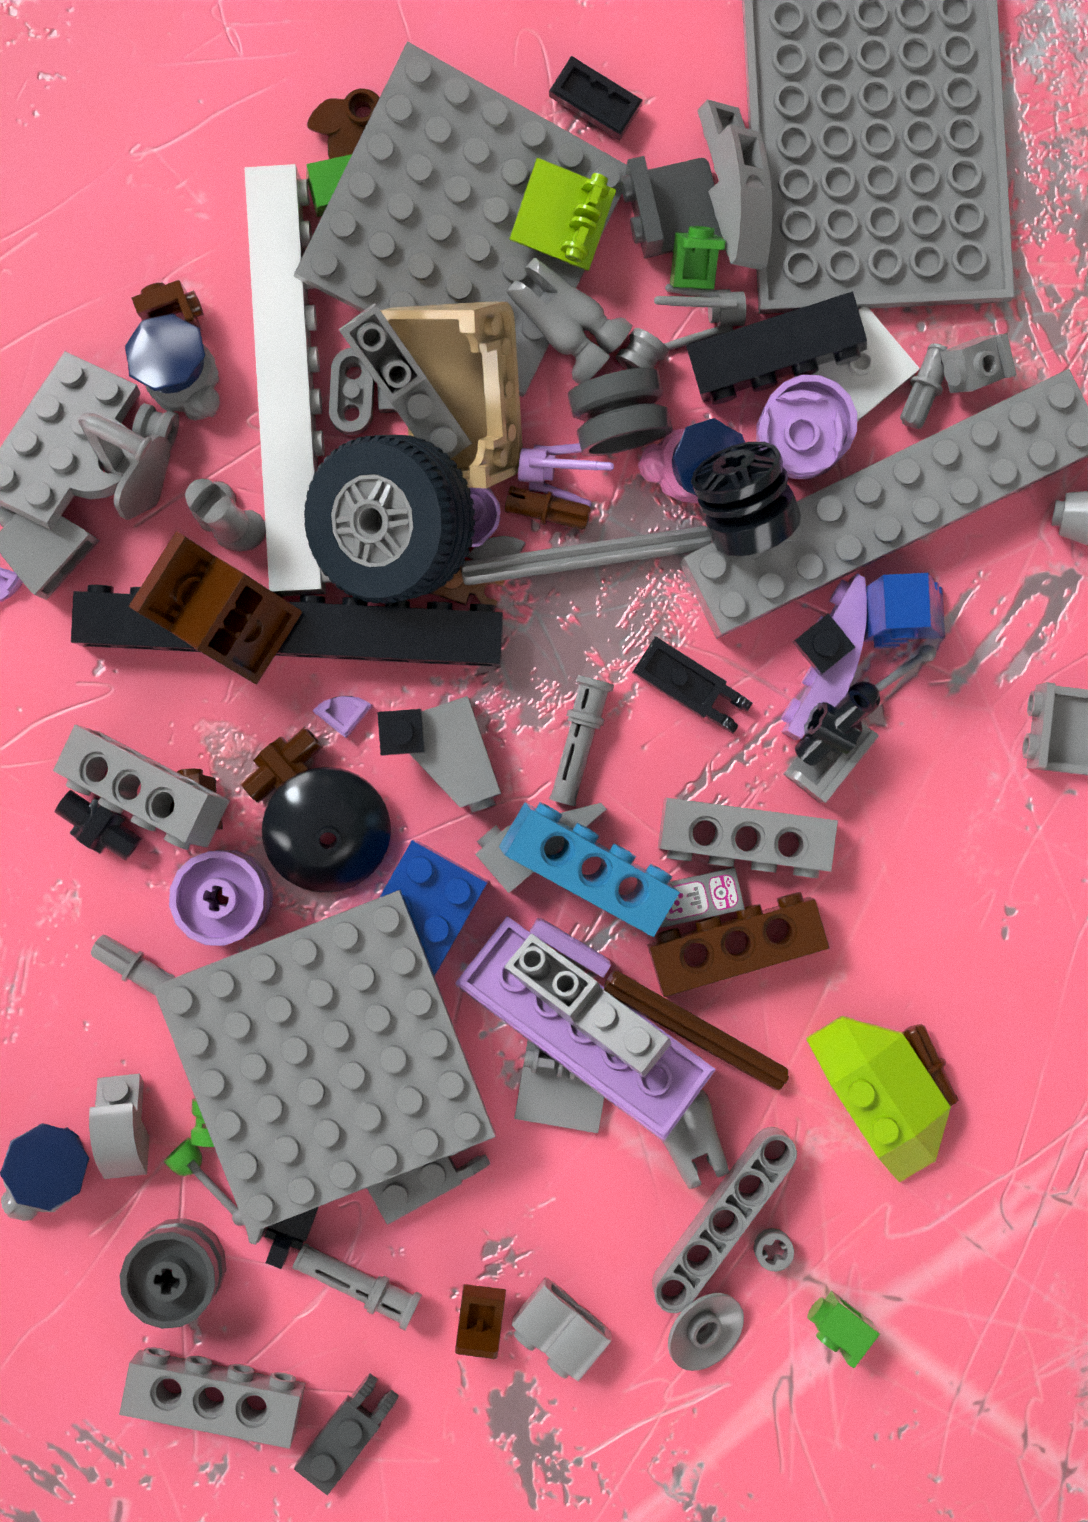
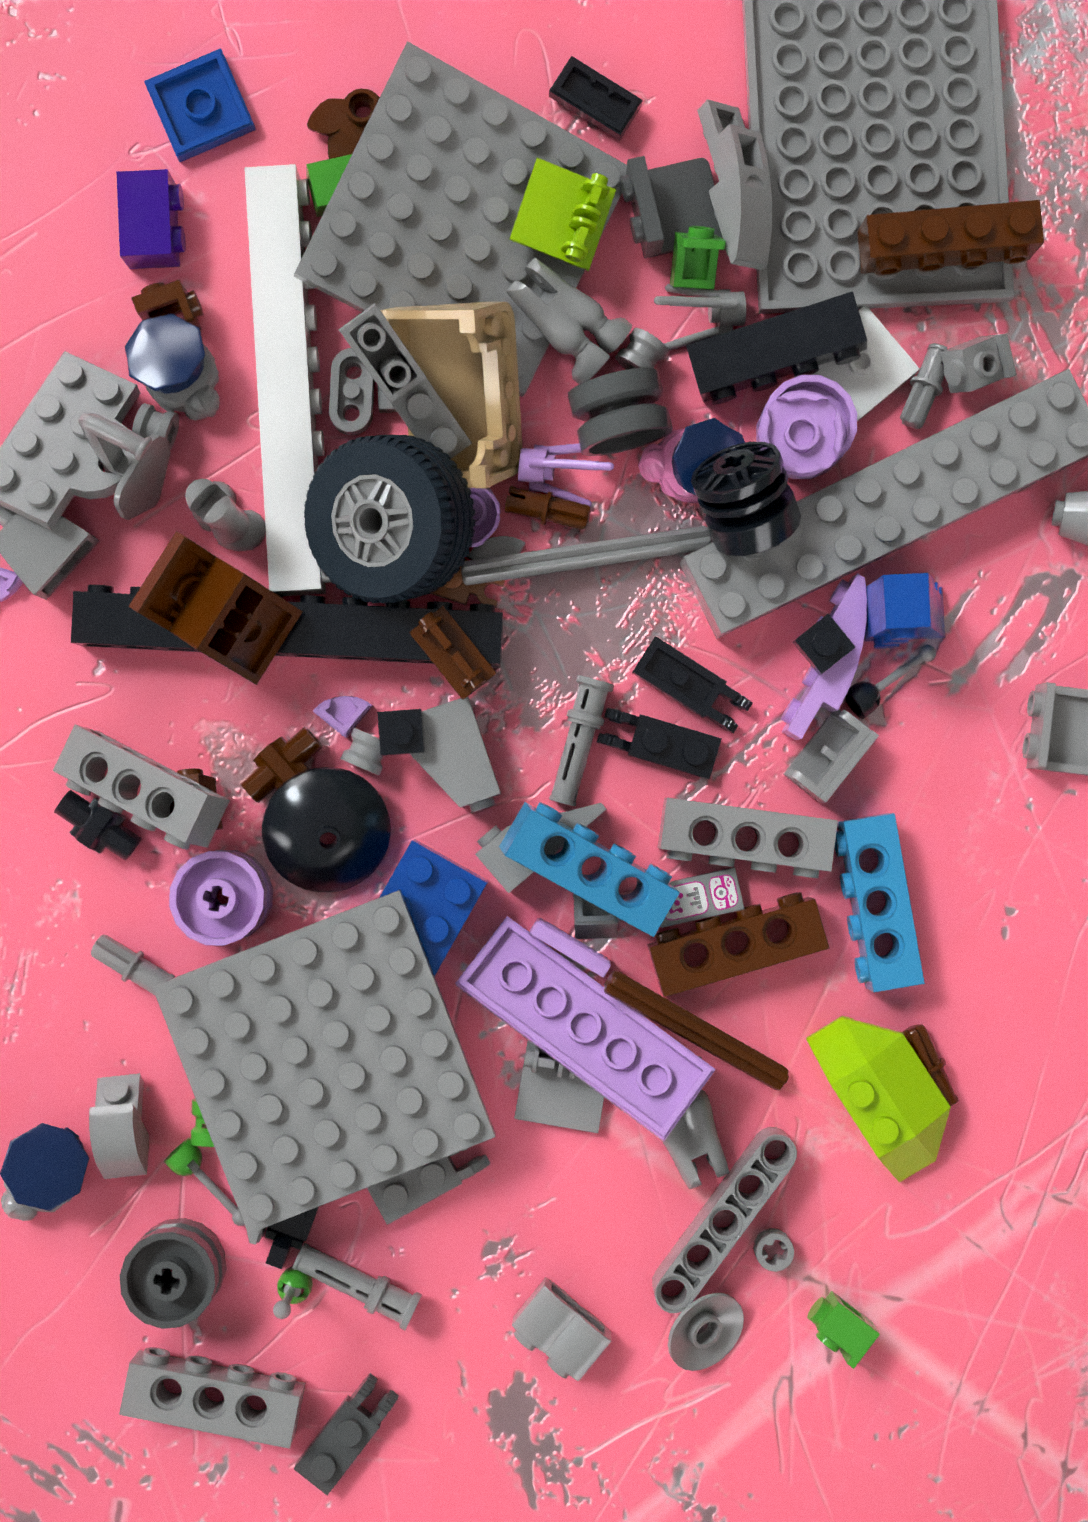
reddish brown bracket [455,1284,506,1359] -> none
light grey slope [504,933,671,1078] -> none
black axle [795,690,872,766] -> none
none -> dark purple brick [116,169,186,269]
none -> blue tile [144,48,256,162]
none -> bright green hinge [273,1267,313,1319]
none -> light grey wheel [340,728,383,775]
none -> reddish brown hinge [409,606,497,700]
none -> light grey slope [573,893,618,939]
none -> black hinge [597,708,722,779]
none -> dark azure brick [834,813,925,992]
none -> reddish brown brick [857,200,1044,275]

